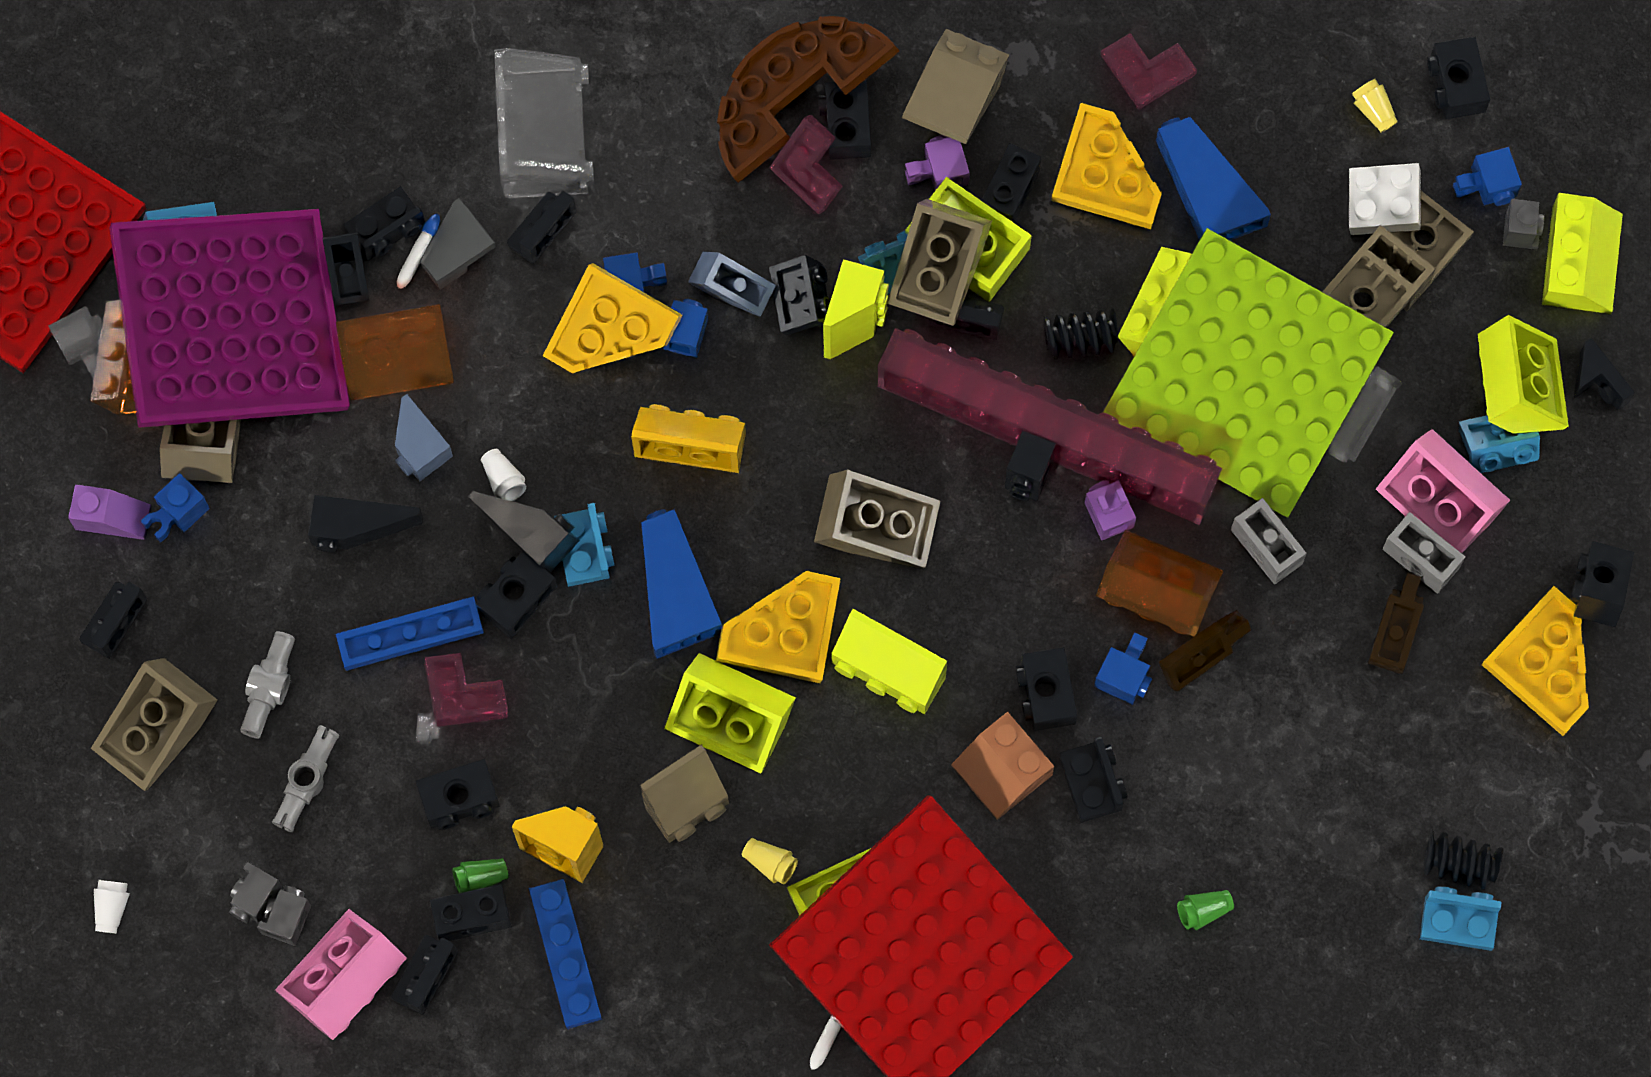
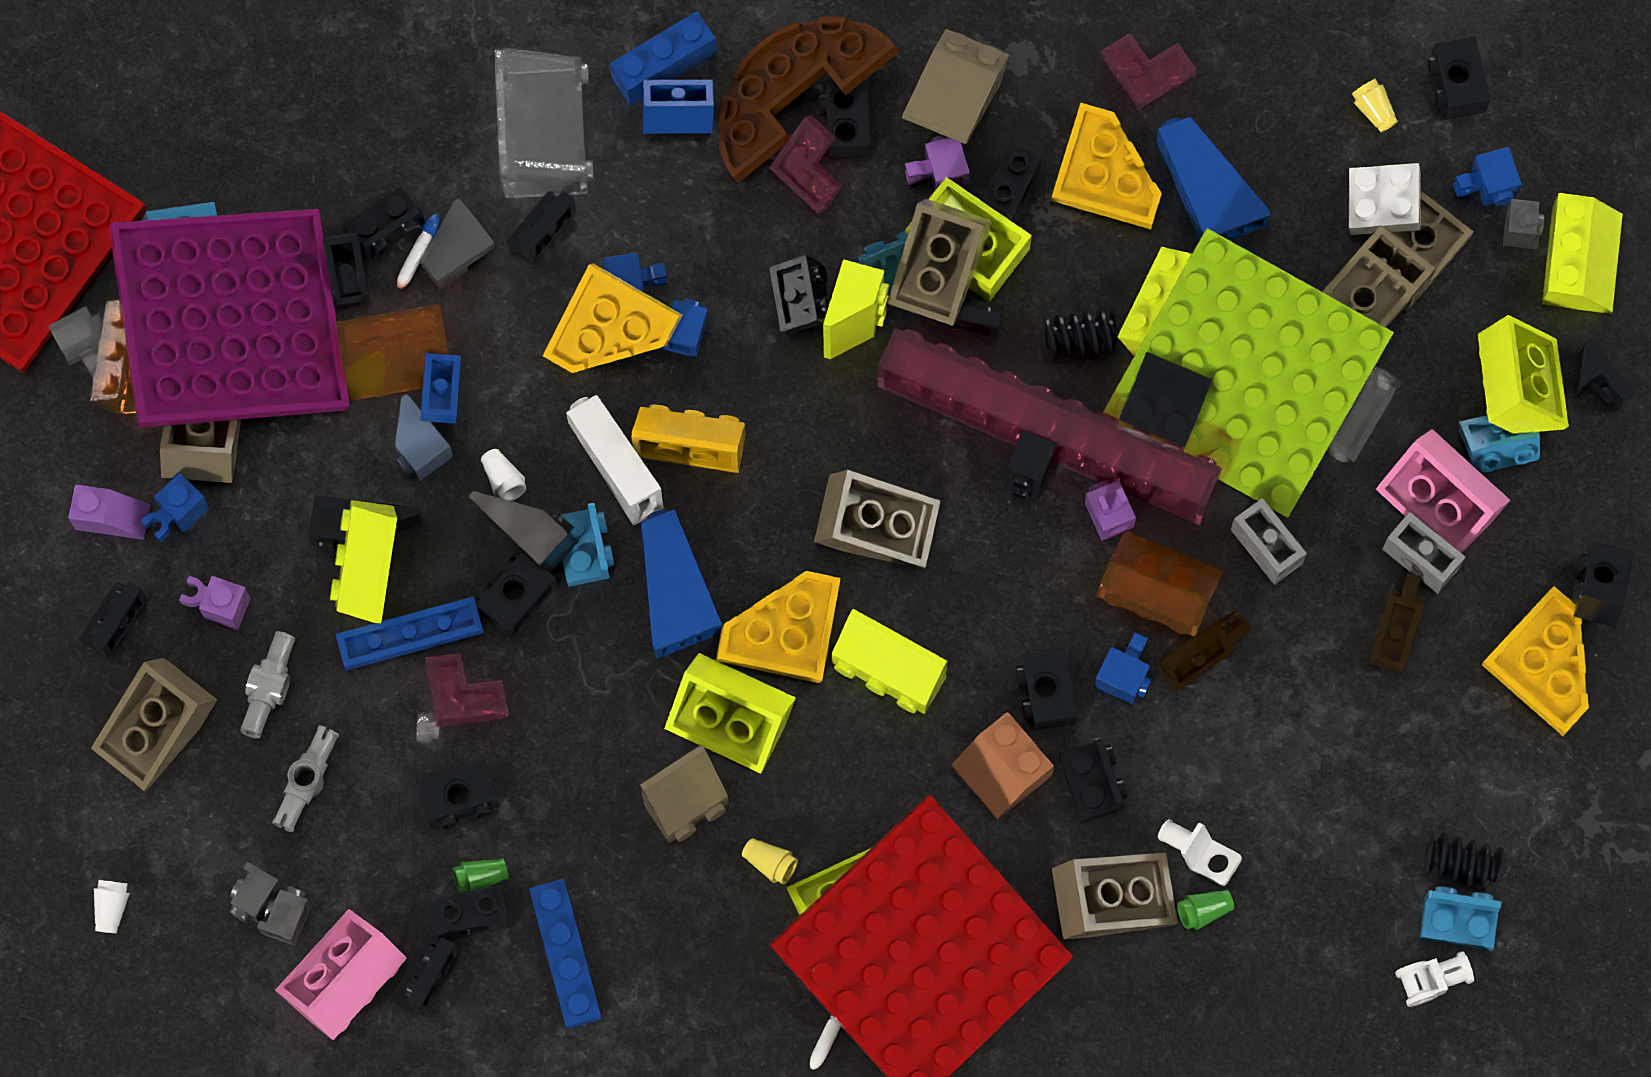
yellow slope [512,806,603,883] -> none
sand blue slope [688,251,776,316] -> none
none -> medium lavender brick [179,576,251,631]
none -> neon yellow slope [330,500,397,624]
none -> blue slope [420,353,461,424]
none -> white slope [566,395,663,526]
none -> blue brick [610,11,717,106]
none -> blue brick [642,80,714,134]
none -> dark tan slope [1052,853,1178,940]
none -> black slope [1118,351,1212,448]
none -> white bracket [1158,819,1242,886]
none -> white connector [1395,951,1474,1007]

